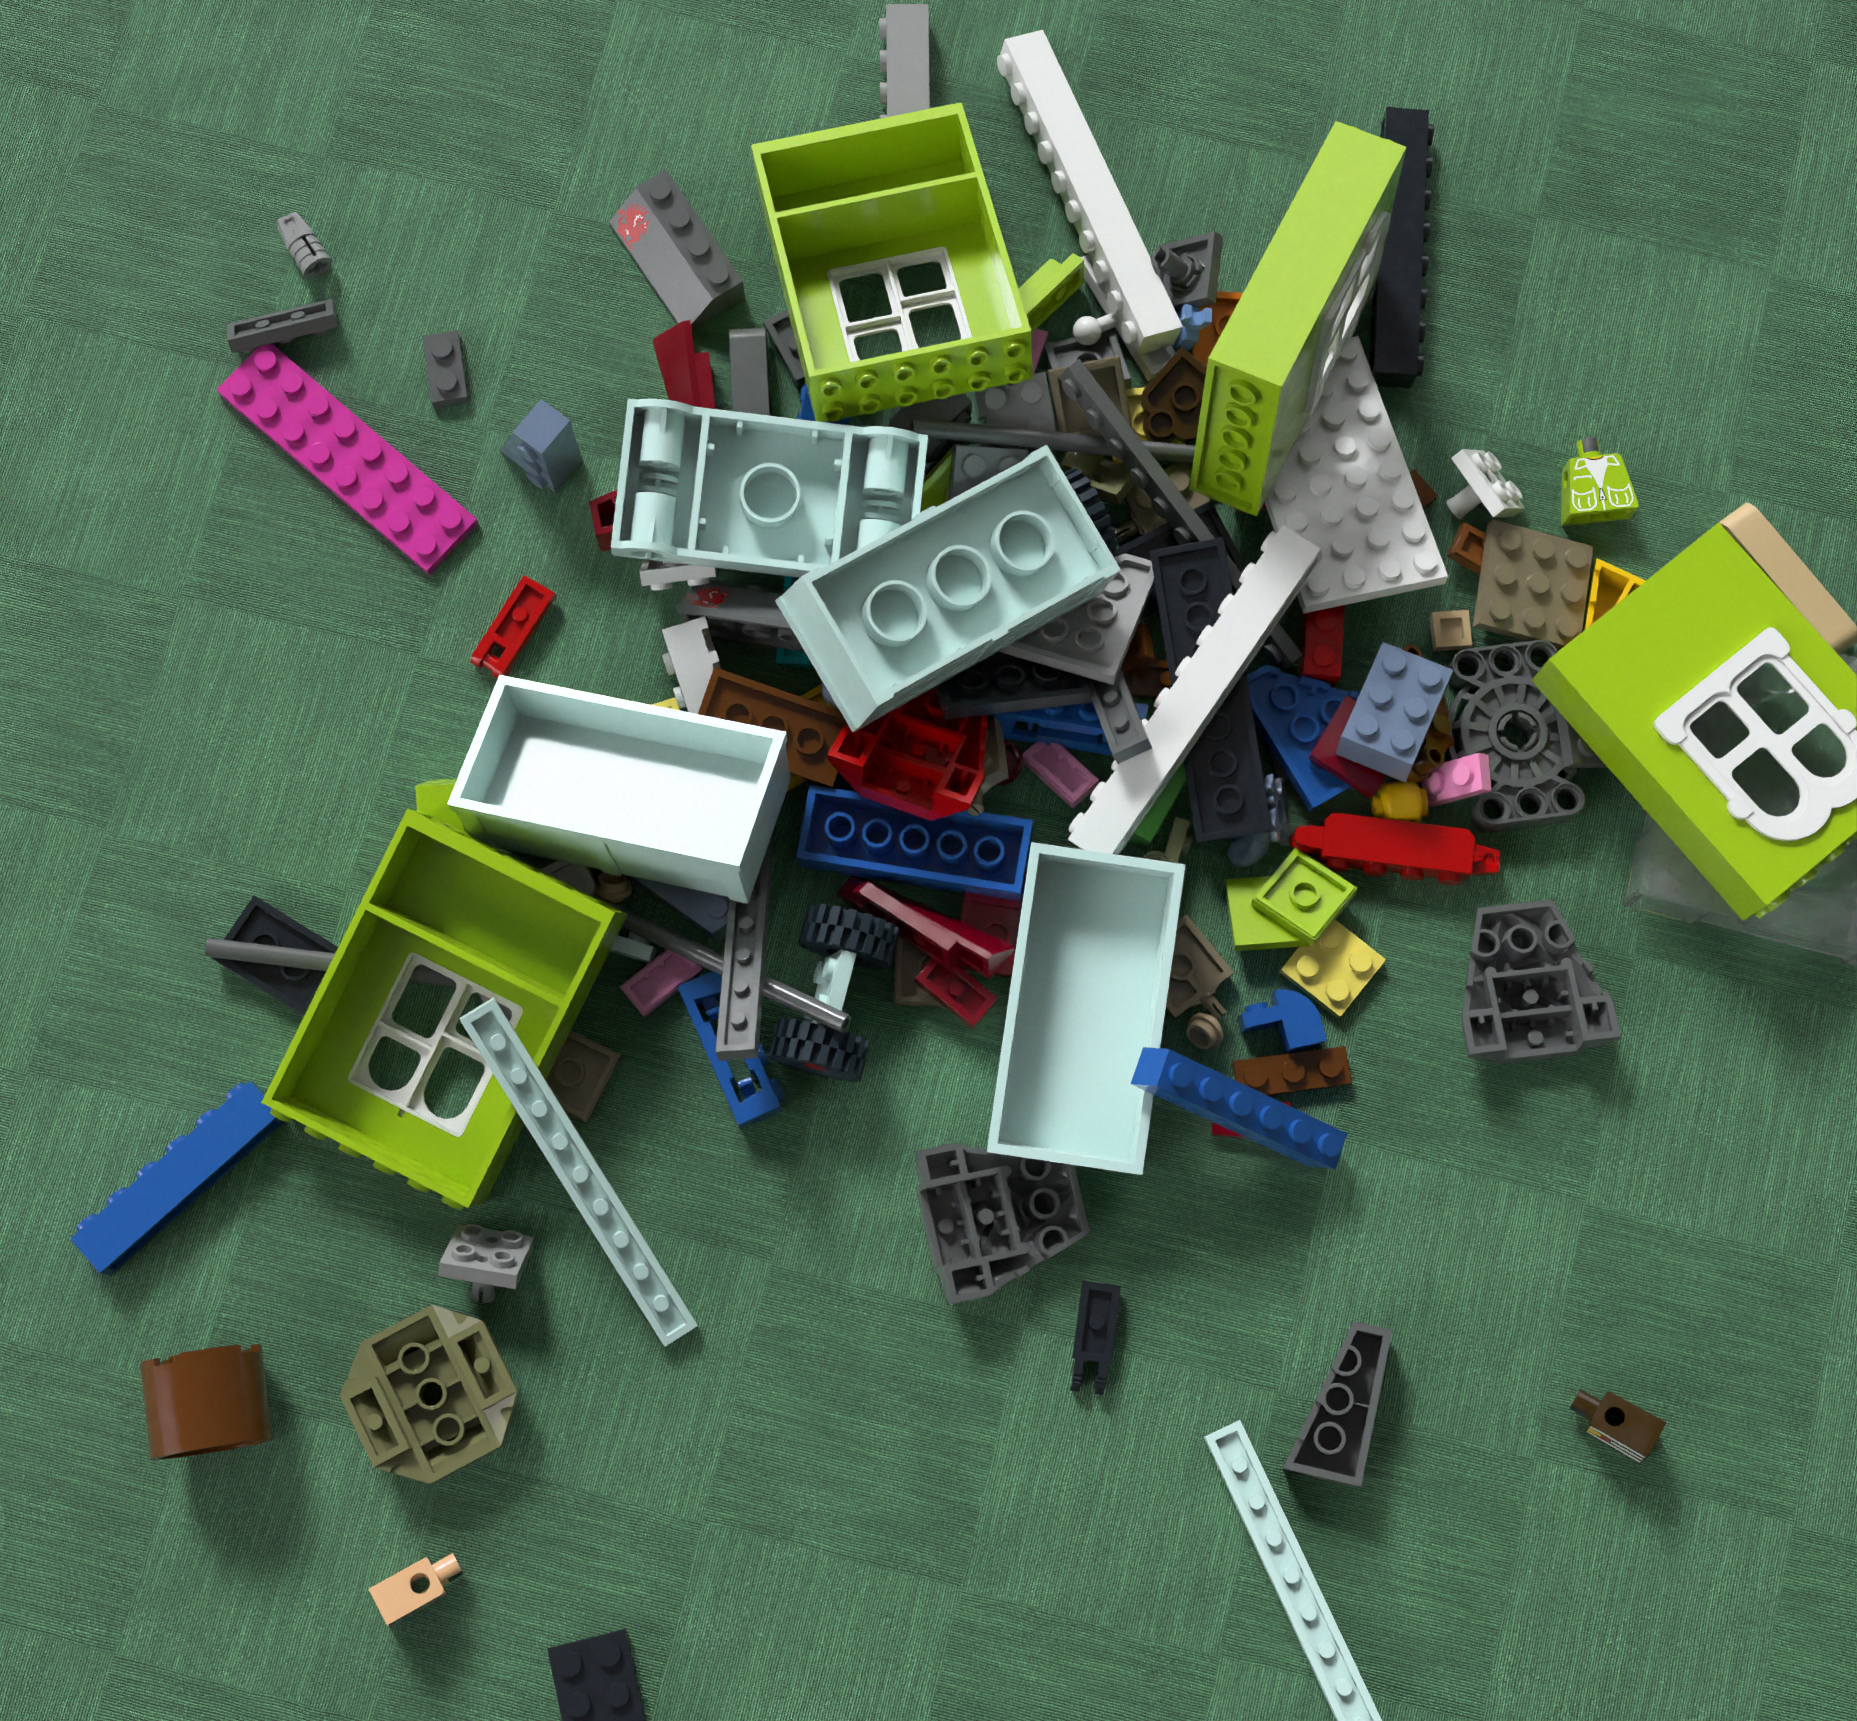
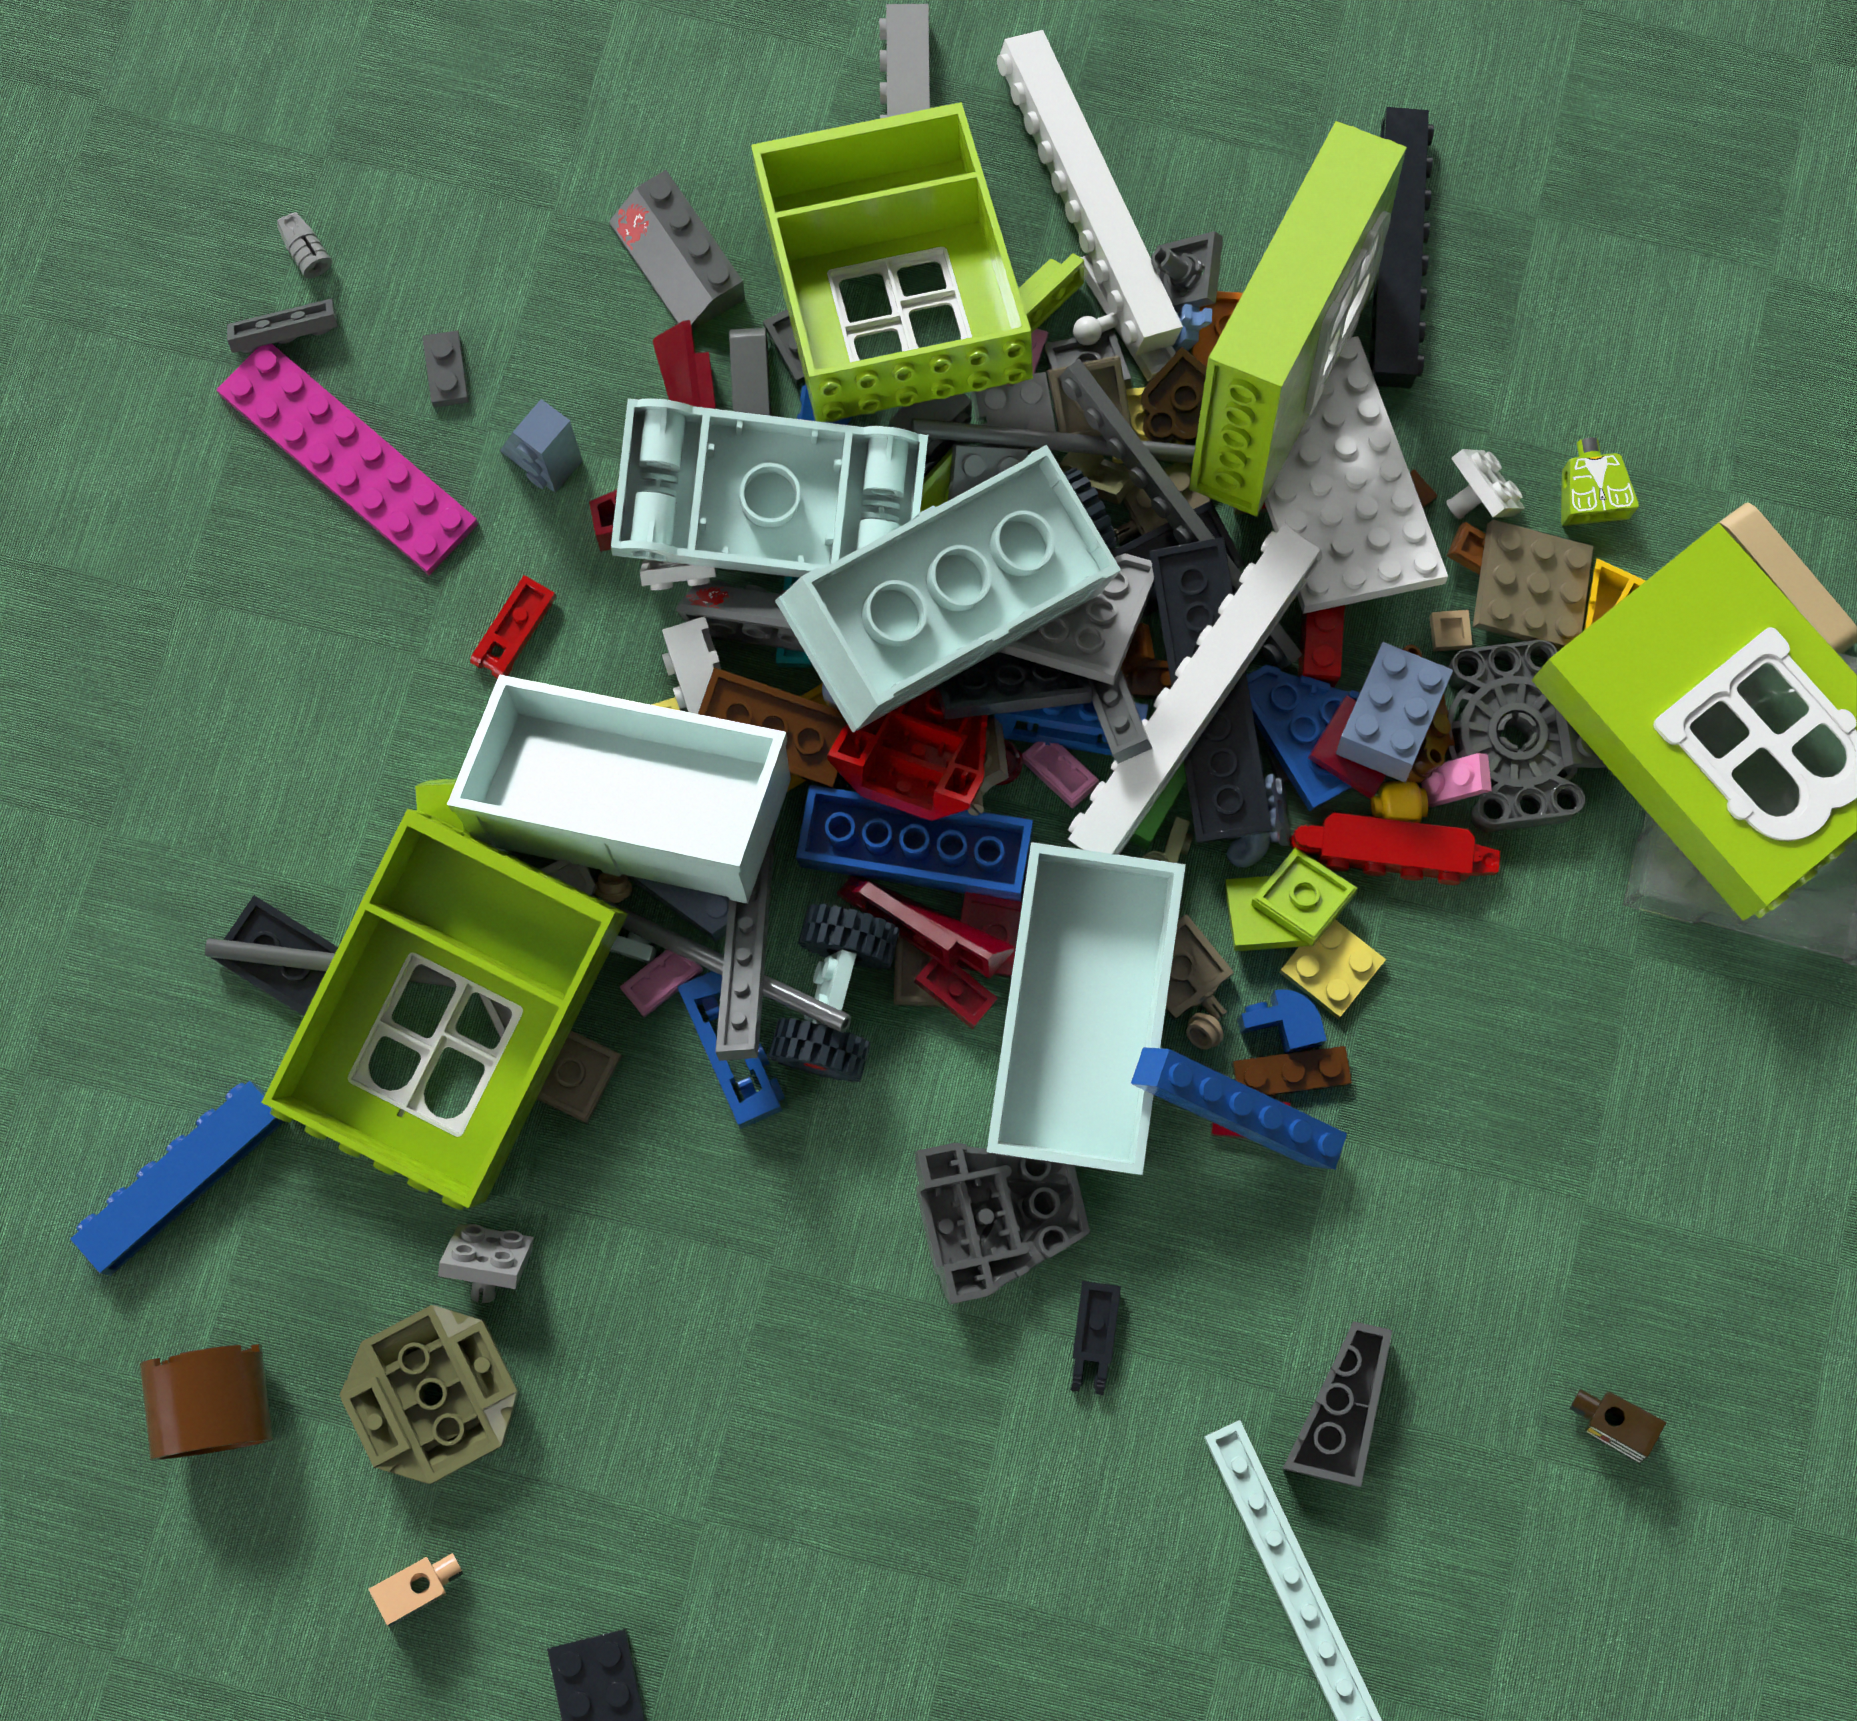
light aqua plate [459,997,698,1347] -> none
dark grey wedge [1461,899,1621,1064] -> none

